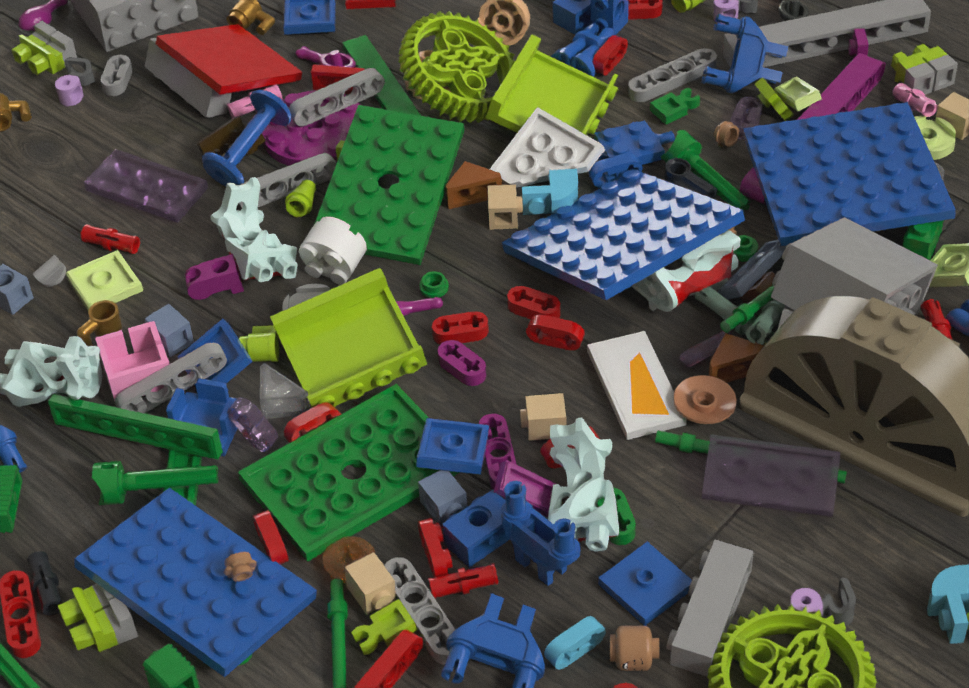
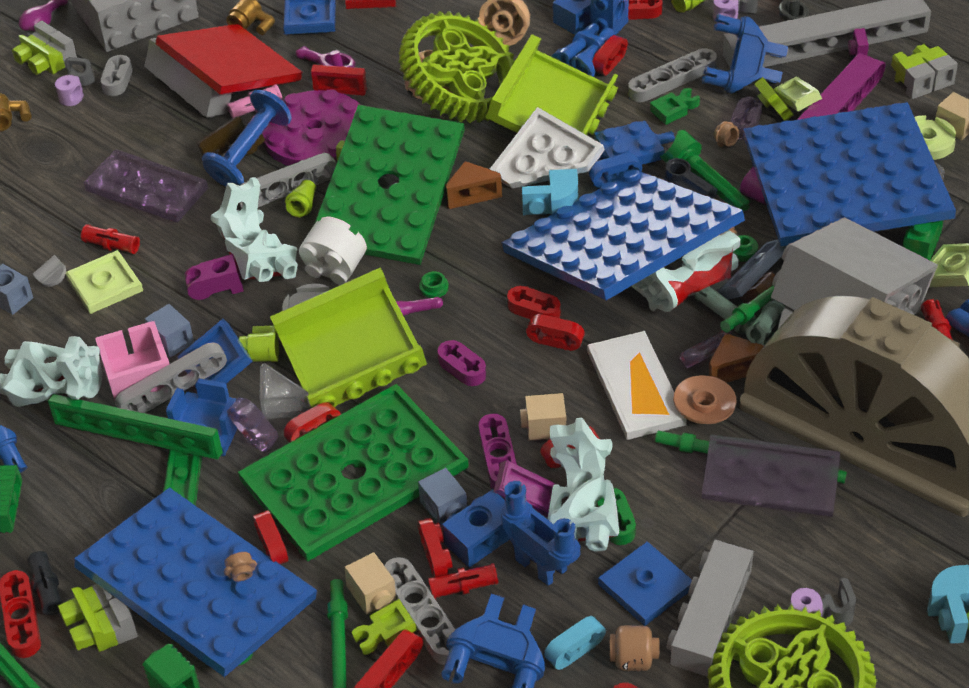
pearl gold piece [77,300,122,346] -> none
green piece [92,461,219,505] -> none
light grey beam [289,68,385,126] -> none
clear orange gear [323,536,376,583] -> none
green tile [342,35,421,116] -> none
blue plate [417,418,489,475] -> none
red beam [432,312,489,345] -> none
tan brick [488,184,523,230] -> none
bright pink pin [892,83,938,117] -> none

